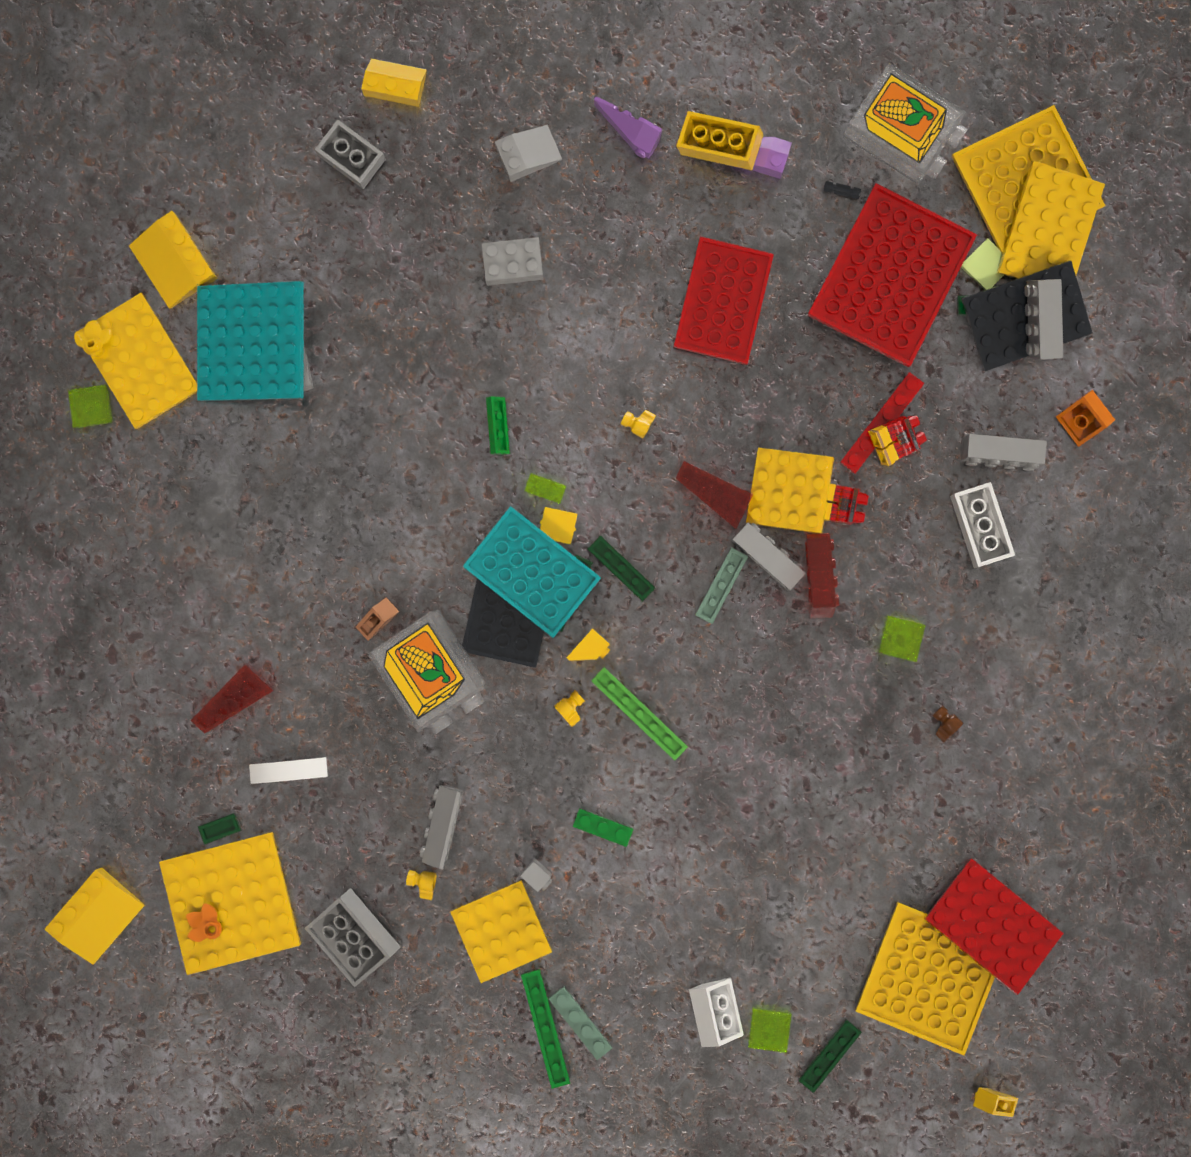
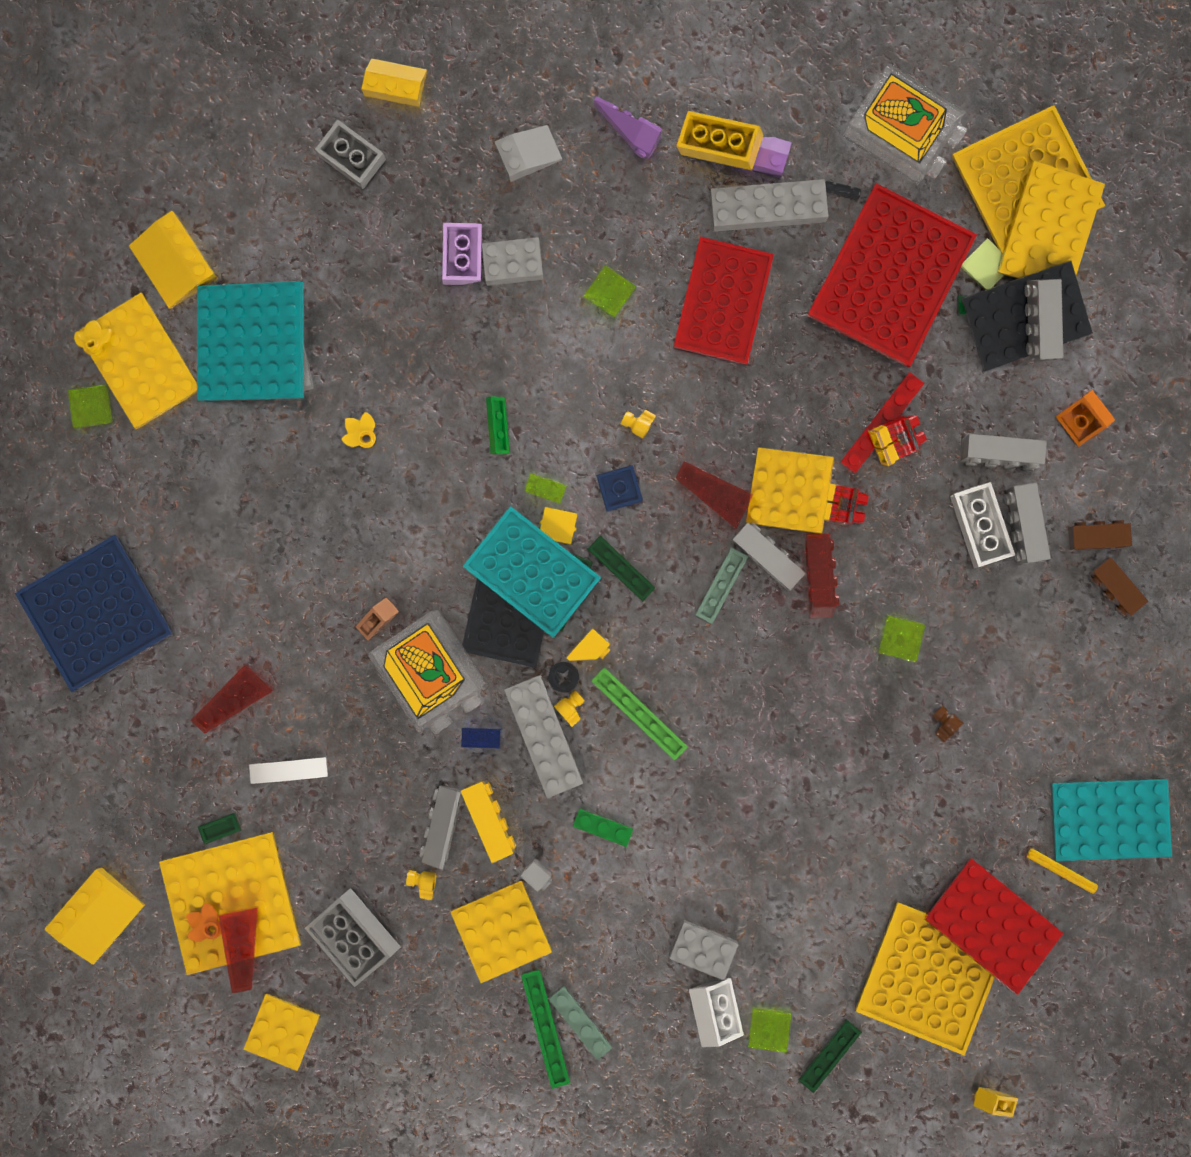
none -> dark blue plate [15,535,173,692]
none -> clear red wedge [218,906,259,994]
none -> yellow plate [243,993,320,1071]
none -> yellow plate [342,412,376,448]
none -> lavender slope [442,223,482,285]
none -> clear blue brick [461,727,502,749]
none -> yellow brick [461,780,517,863]
none -> light grey brick [504,675,583,798]
none -> black gear [548,662,579,692]
none -> clear neon green tile [584,265,636,319]
none -> dark blue tile [596,465,643,512]
none -> light grey brick [669,919,738,980]
none -> light grey brick [710,179,828,232]
none -> light grey brick [1004,483,1051,565]
none -> yellow axle [1027,849,1098,894]
none -> teal plate [1051,779,1172,861]
none -> reddish brown brick [1068,520,1132,550]
none -> reddish brown brick [1089,557,1149,617]

